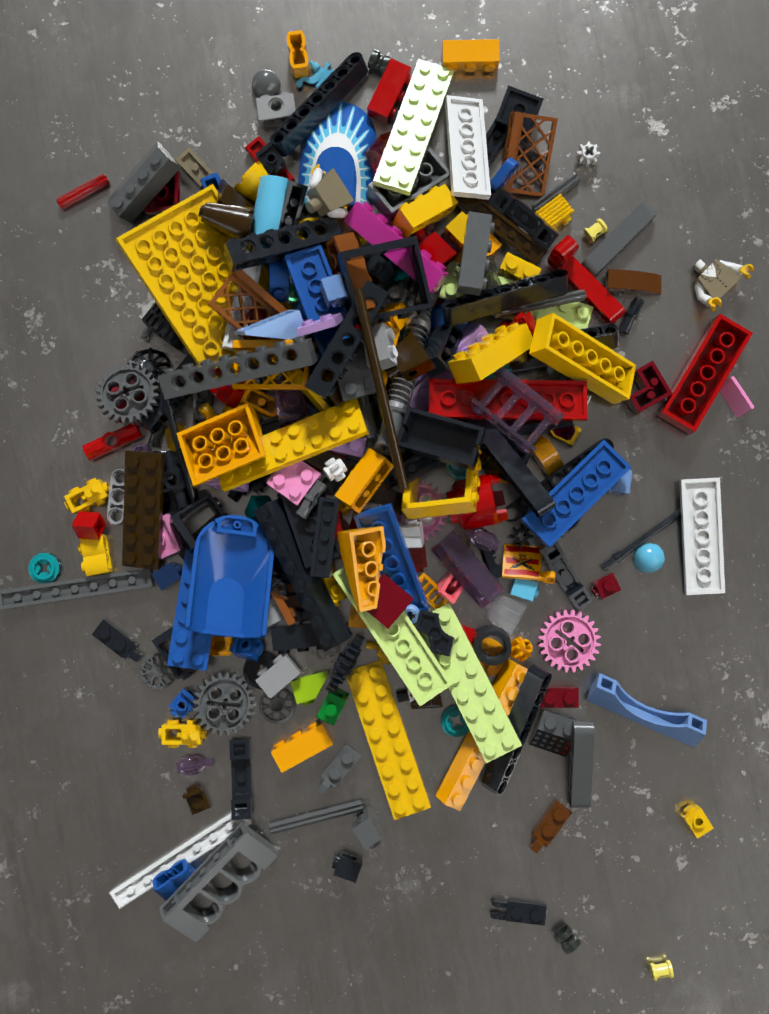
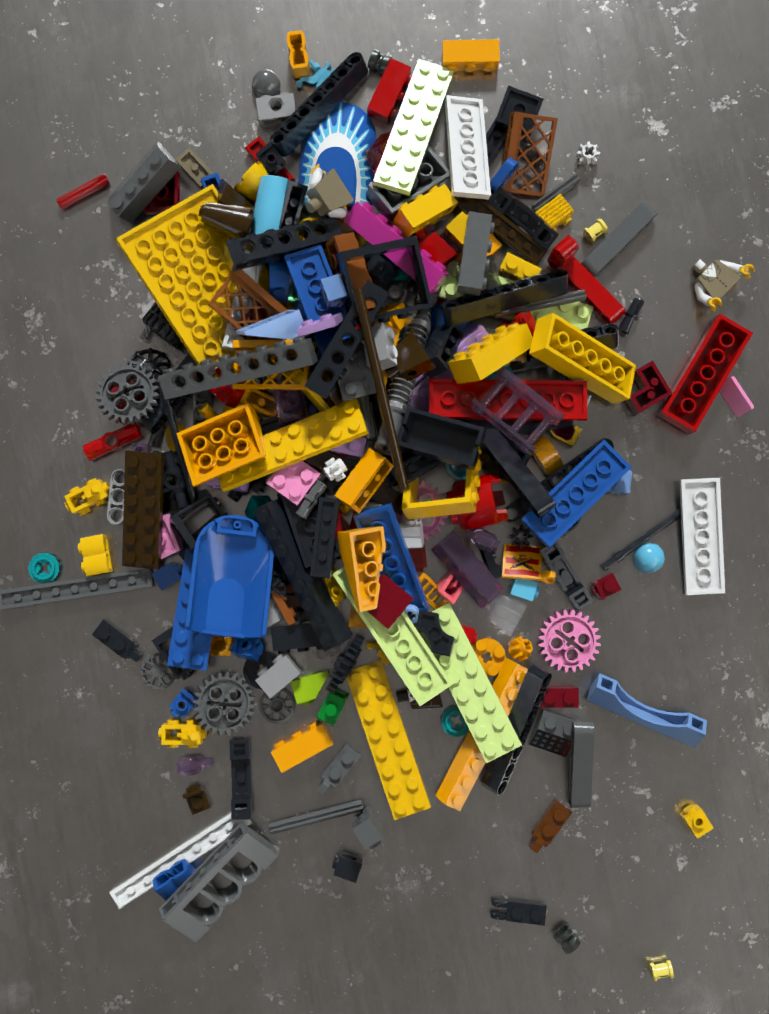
red brick [72,511,106,540] -> none
black tyre [474,626,512,665] -> none
reddish brown slope [605,269,661,295] -> none

